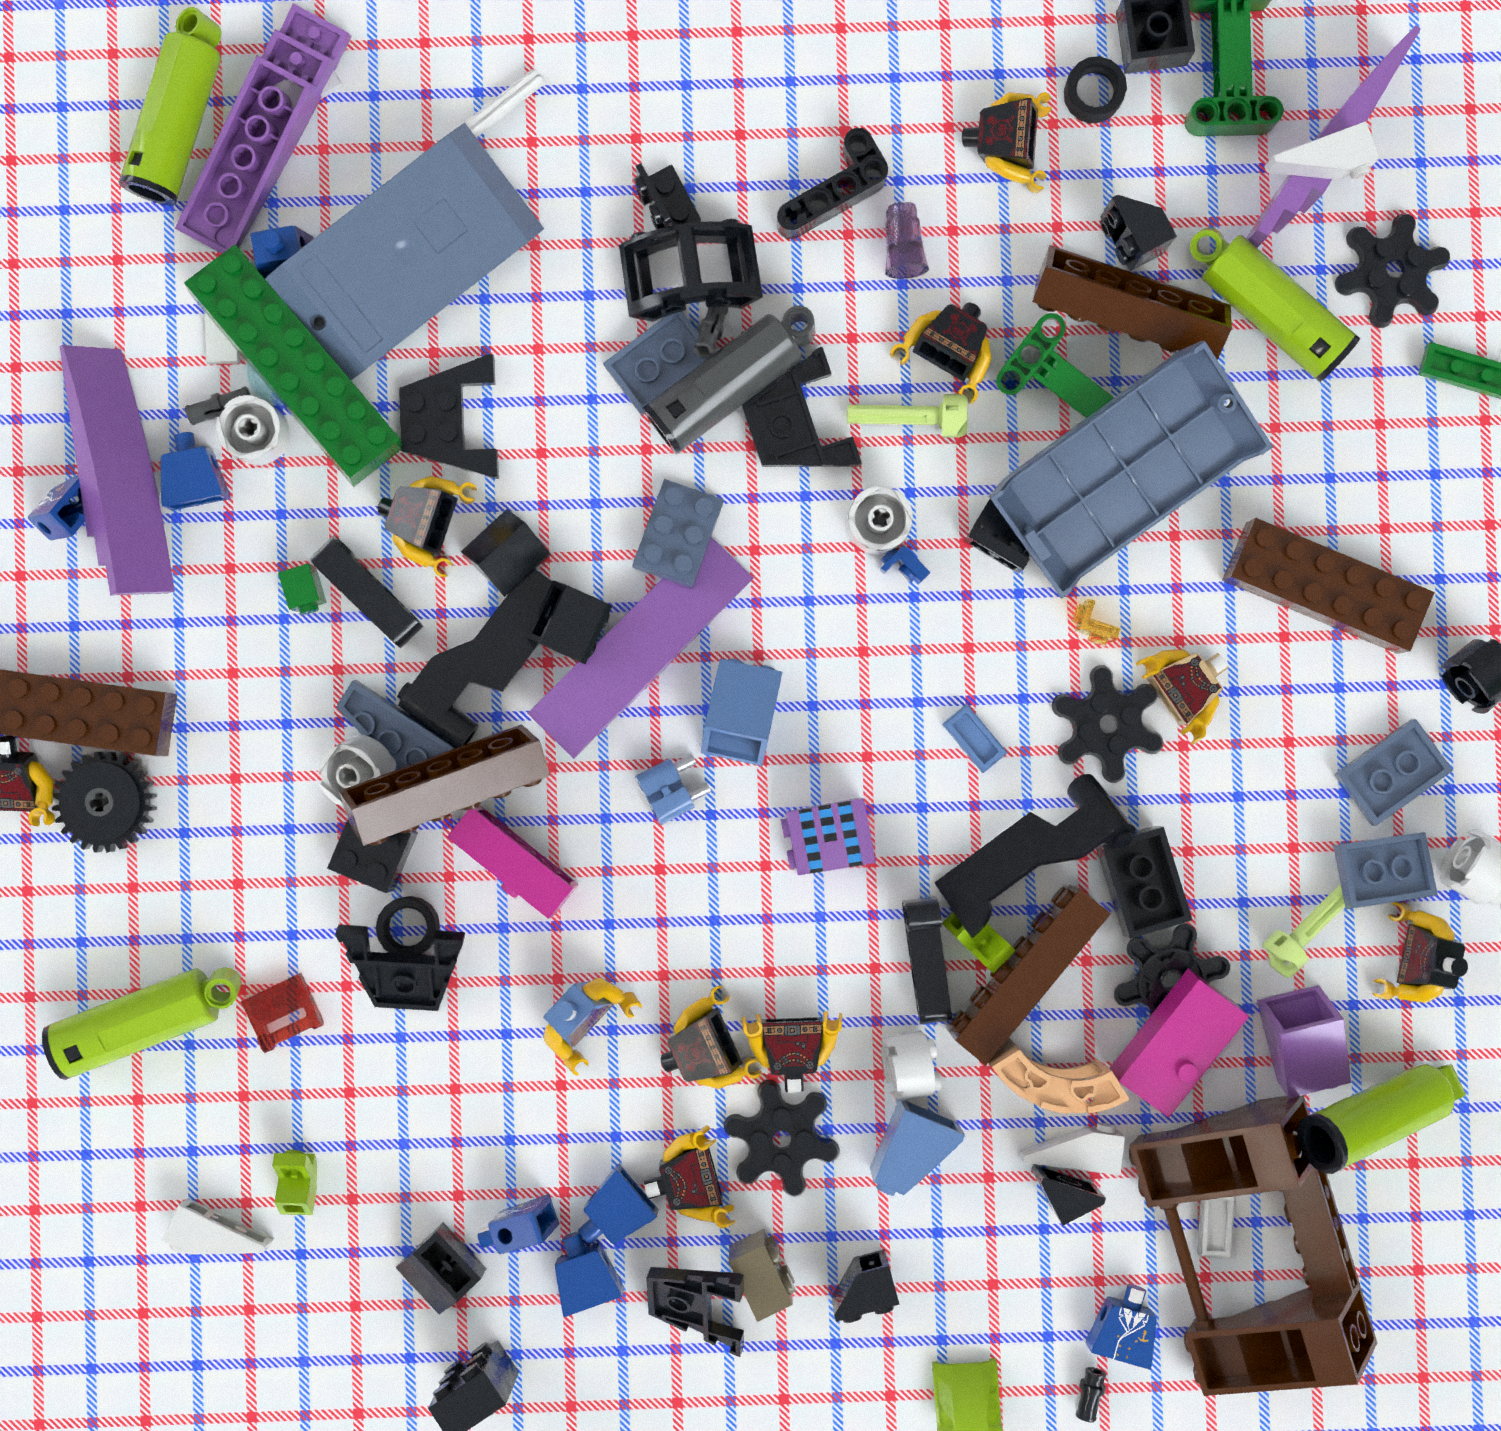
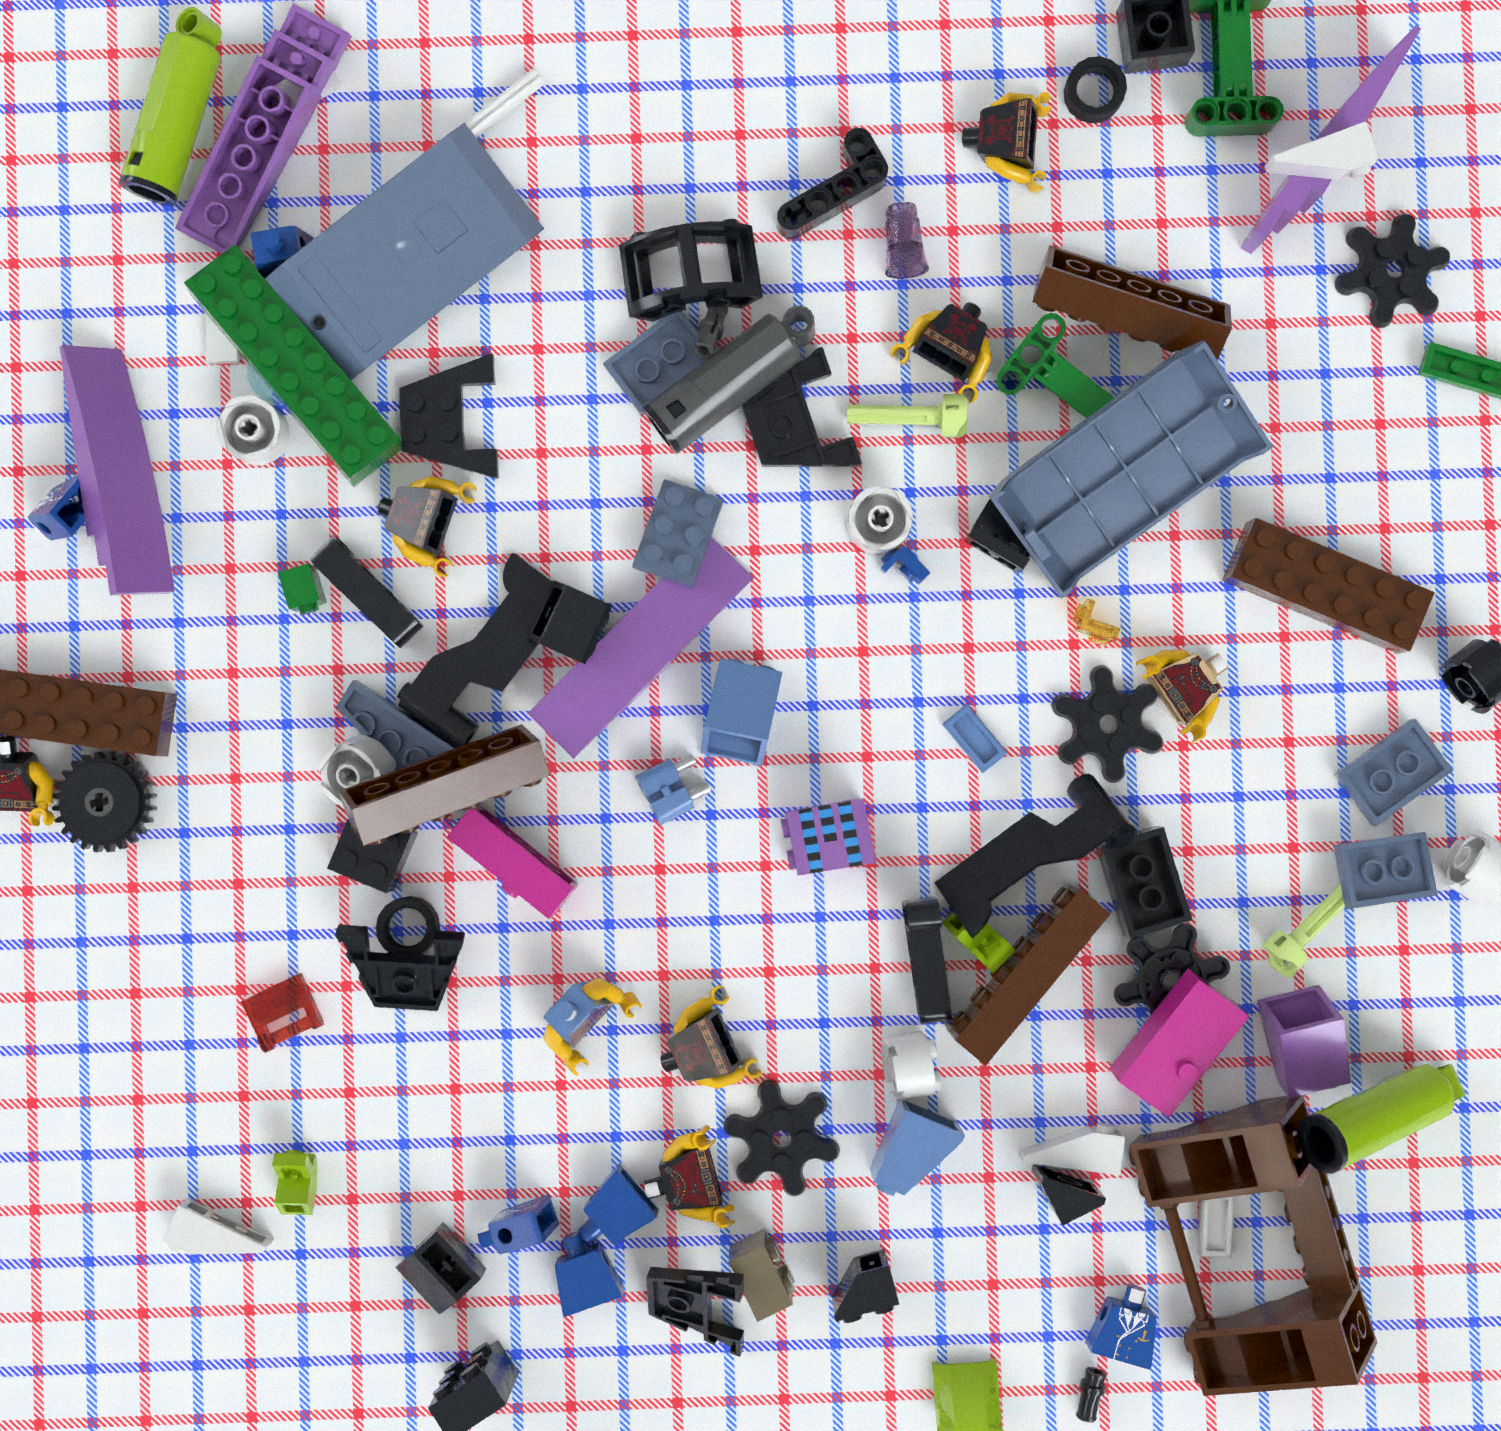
lime piece [42,967,242,1080] -> none
blue torso [161,432,231,511] -> none
dark grey pin [185,386,251,425] -> none
black slope [460,509,551,597] -> none
black bracket [633,163,701,230] -> none
torso [742,1011,842,1093] -> none
light nougat window [988,1038,1129,1114] -> none
black slope [1100,195,1177,272] -> none
lime piece [1190,227,1361,382] -> none
torso [1372,902,1468,1003] -> none

